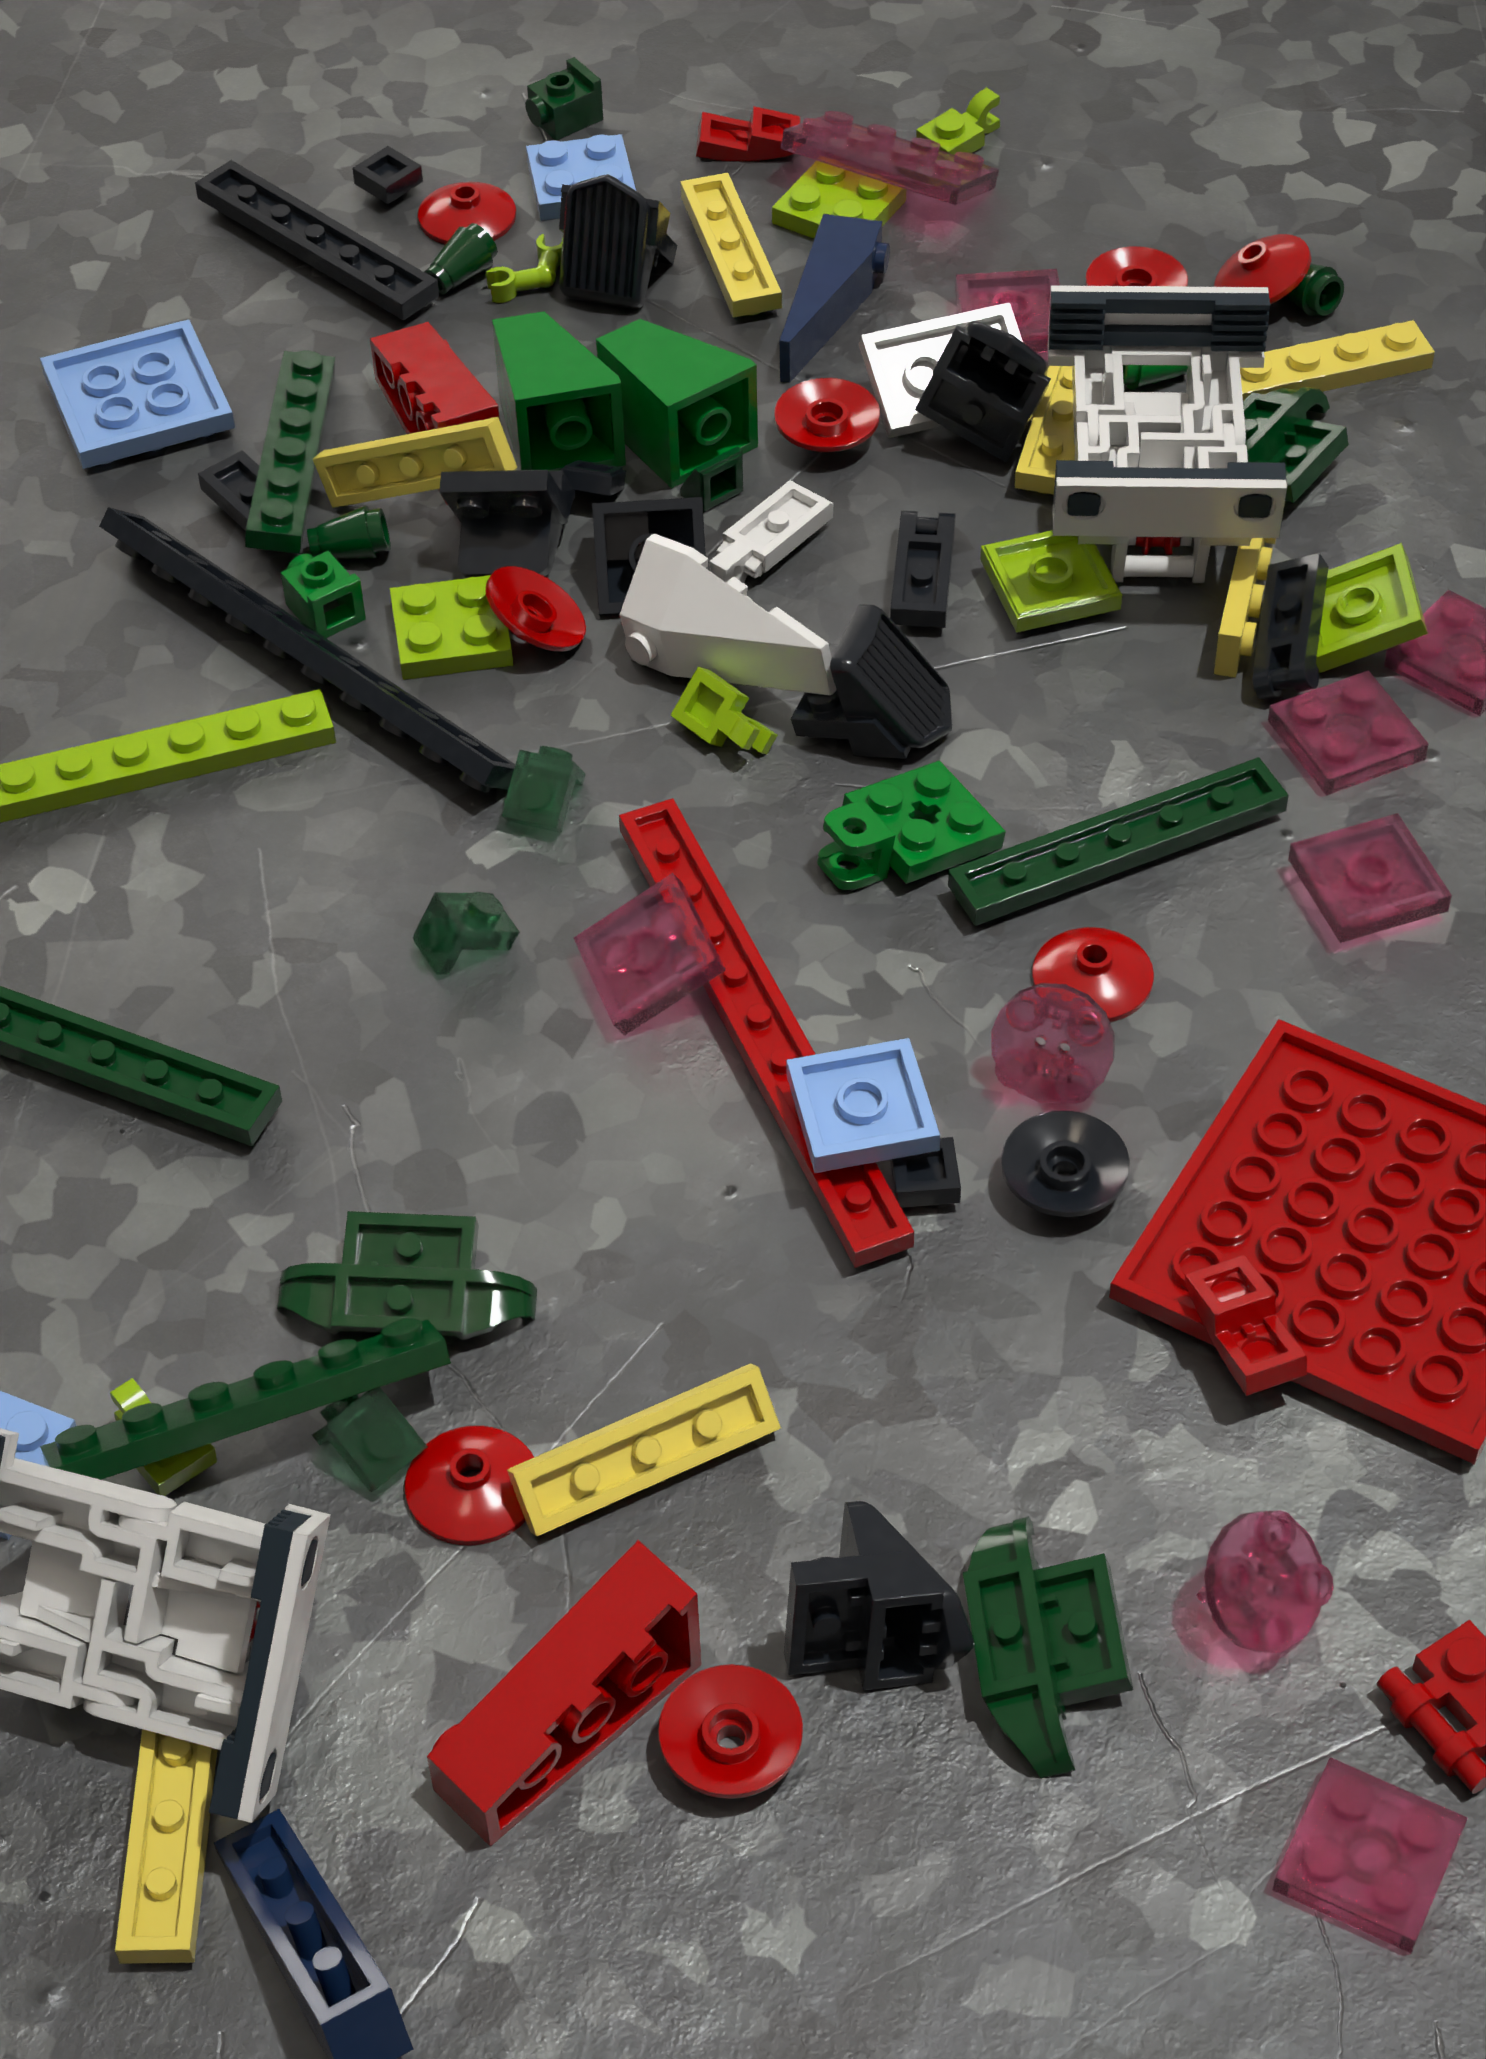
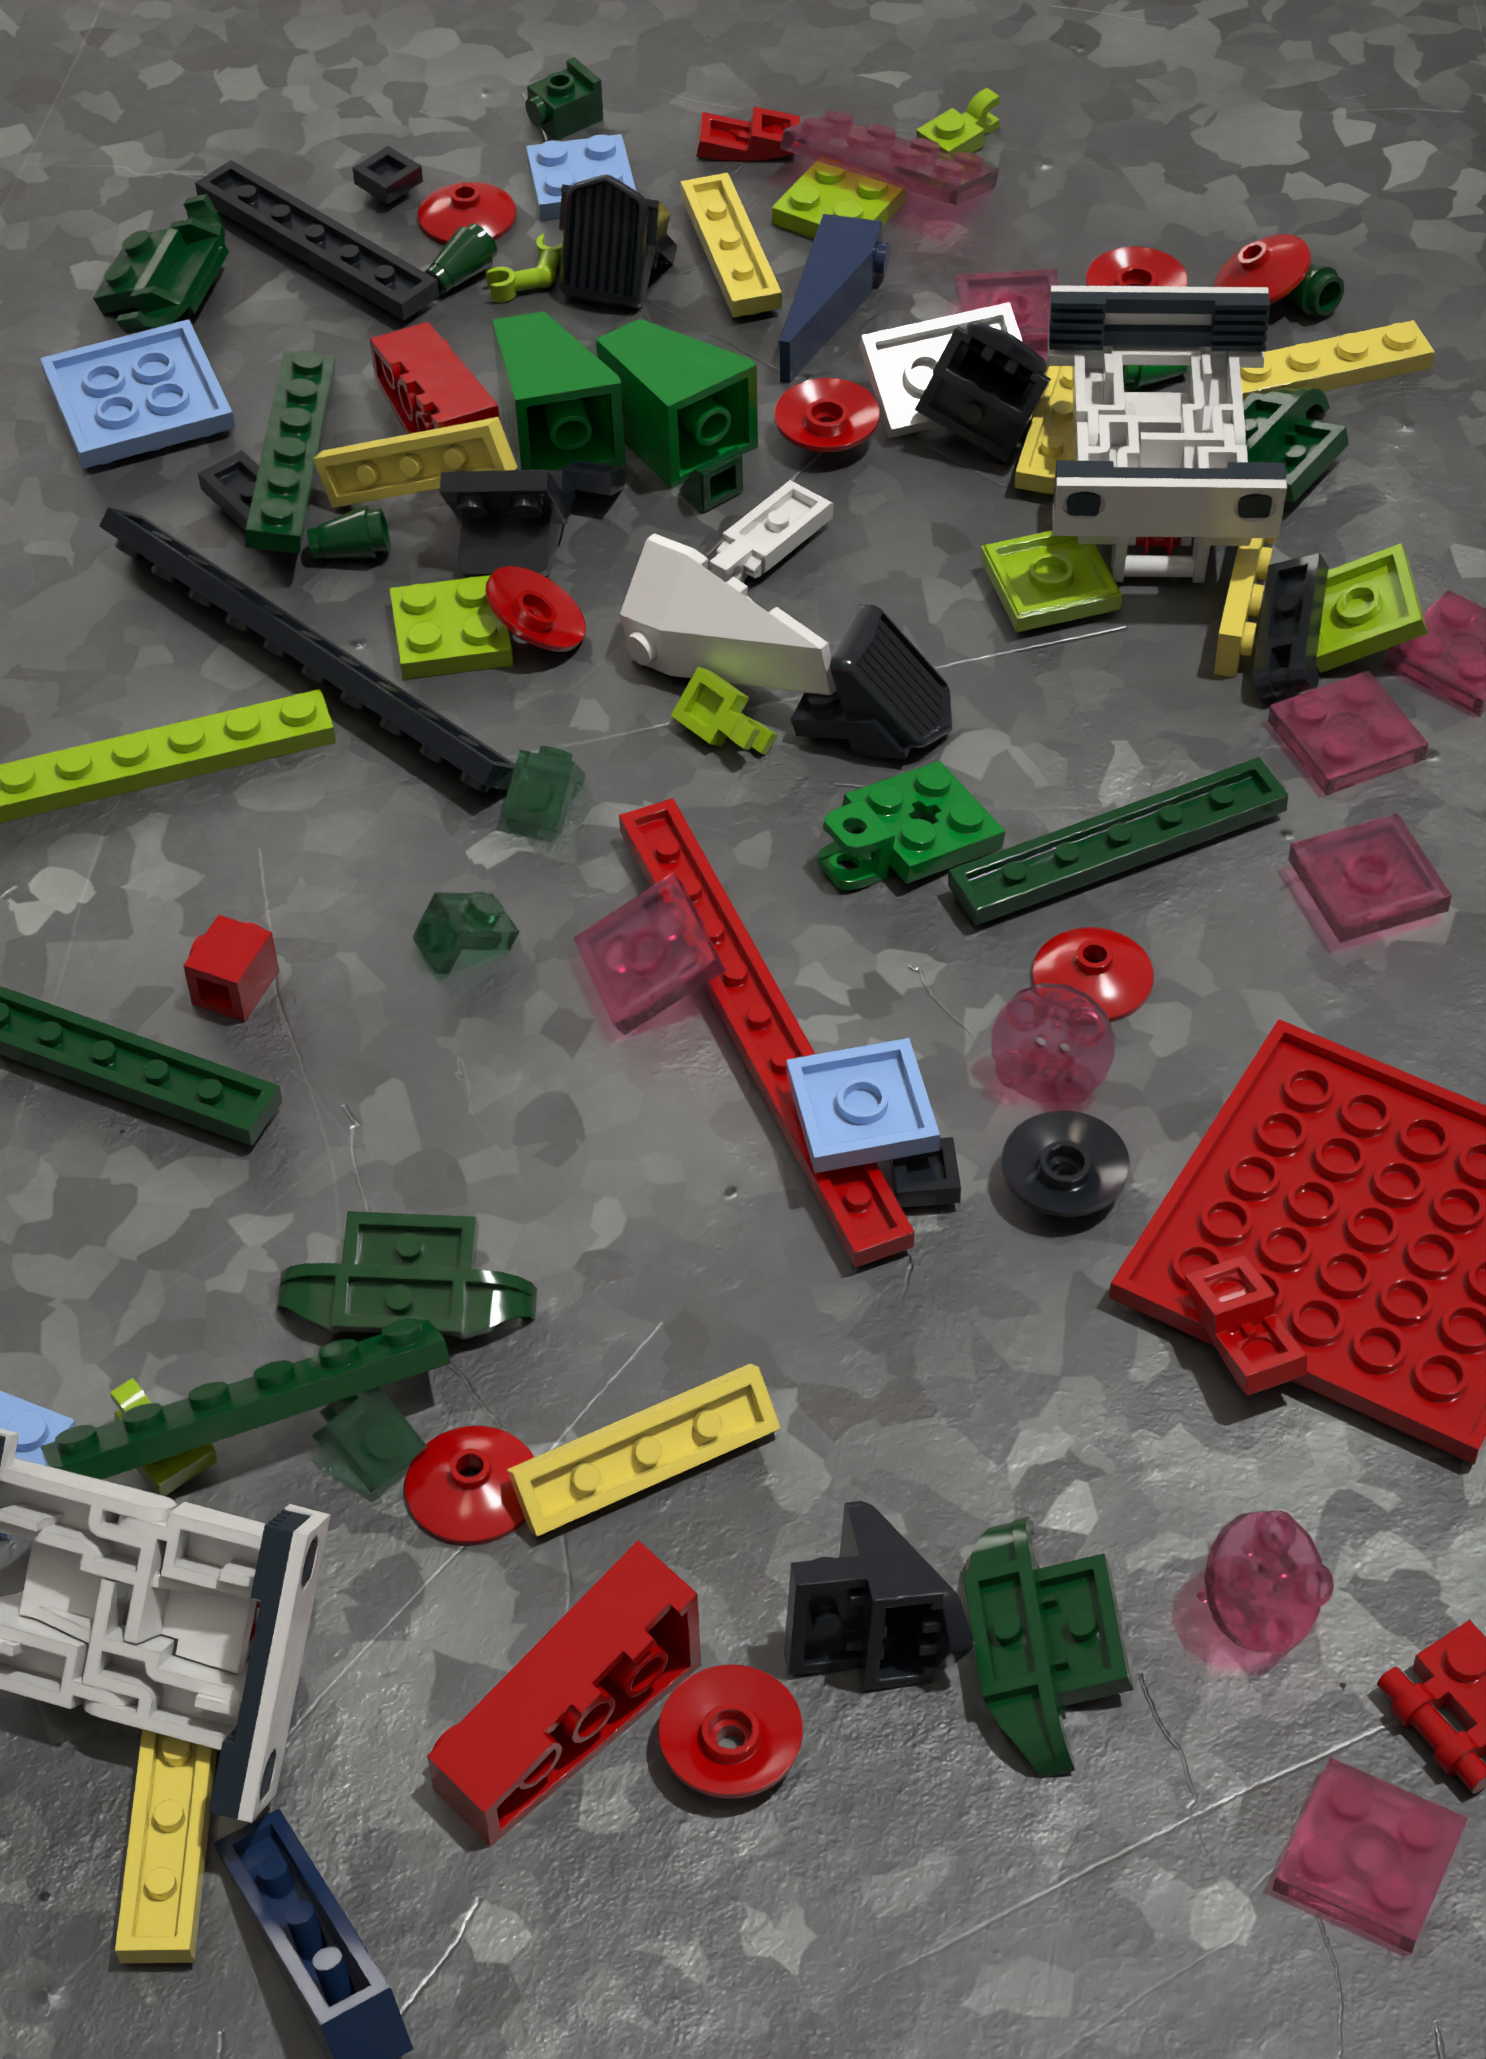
green brick [280,551,366,638] -> none
black slope [592,497,707,615] -> none
black plate [890,510,956,628] -> none
none -> dark green plate [93,194,229,335]
none -> red brick [183,915,279,1022]

